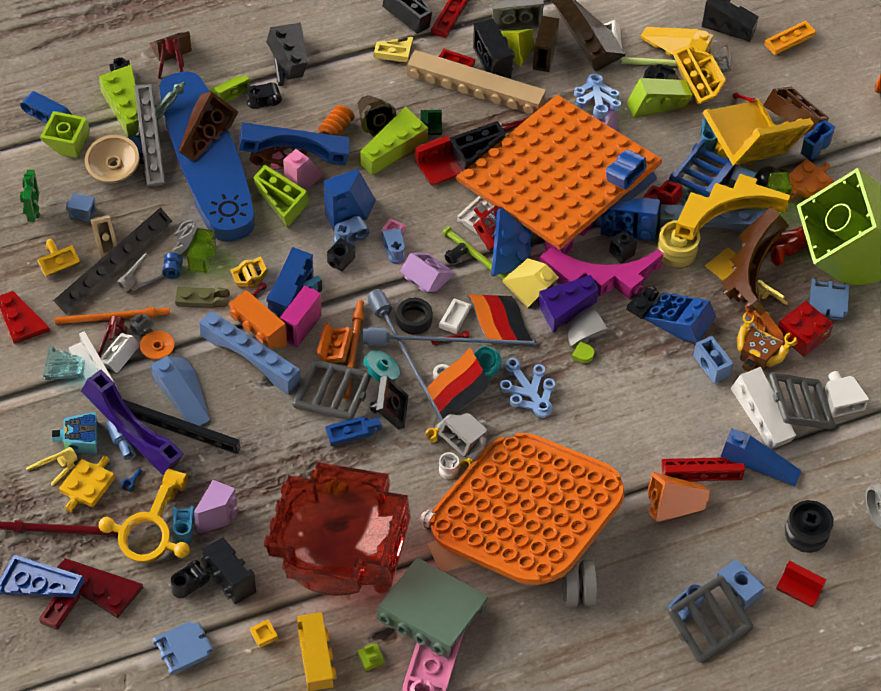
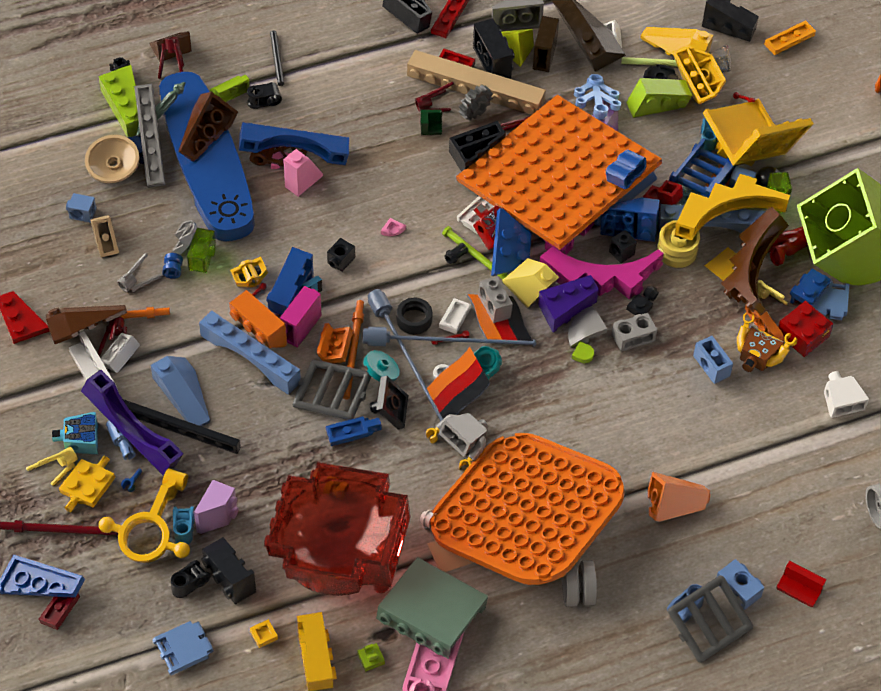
blue beam [20,91,72,124] -> none
green plate [20,170,40,222] -> none
yellow plate [37,239,80,277] -> none
lime slope [40,111,90,158] -> none
clear light blue wing [43,345,85,380] -> none
black plate [53,207,172,314] -> none
dark red wing [57,558,144,618] -> none
dark grey gear [130,314,154,337] -> none
orange piece [140,331,175,359] -> none
olive hinge [175,287,230,308] -> none
lime wedge [253,165,310,228] -> none
black wedge [266,22,308,79] -> none
orange piece [318,105,355,136] -> none
blue wedge [324,169,376,230] -> none
medium blue piece [334,216,370,243] -> none
dark brown cone [358,95,396,137] -> none
lime wedge [360,107,428,175] -> none
light yellow wing [374,37,413,62] -> none
medium blue piece [382,228,405,264] -> none
lavender slope [400,253,455,293] -> none
red bracket [415,135,462,185] -> none
white wheel [439,452,459,480] -> none
light blue plant [500,358,555,418] -> none
blue slope [644,293,716,342] -> none
red fence [661,457,745,482] -> none
blue wedge [720,428,801,486] -> none
white wedge [730,367,796,450] -> none
reddish brown wedge [763,86,829,135] -> none
dark grey bar [769,372,835,430] -> none
orange plate [783,159,834,202] -> none
black wheel [785,500,834,553] -> none
blue brick [800,120,835,160] -> none
none -> reddish brown wedge [46,305,127,344]
none -> dark red plant [415,82,454,112]
none -> dark grey gear [459,84,493,121]
none -> light grey brick [478,276,513,323]
none -> light grey brick [612,313,657,352]
none -> blue bracket [790,269,831,305]

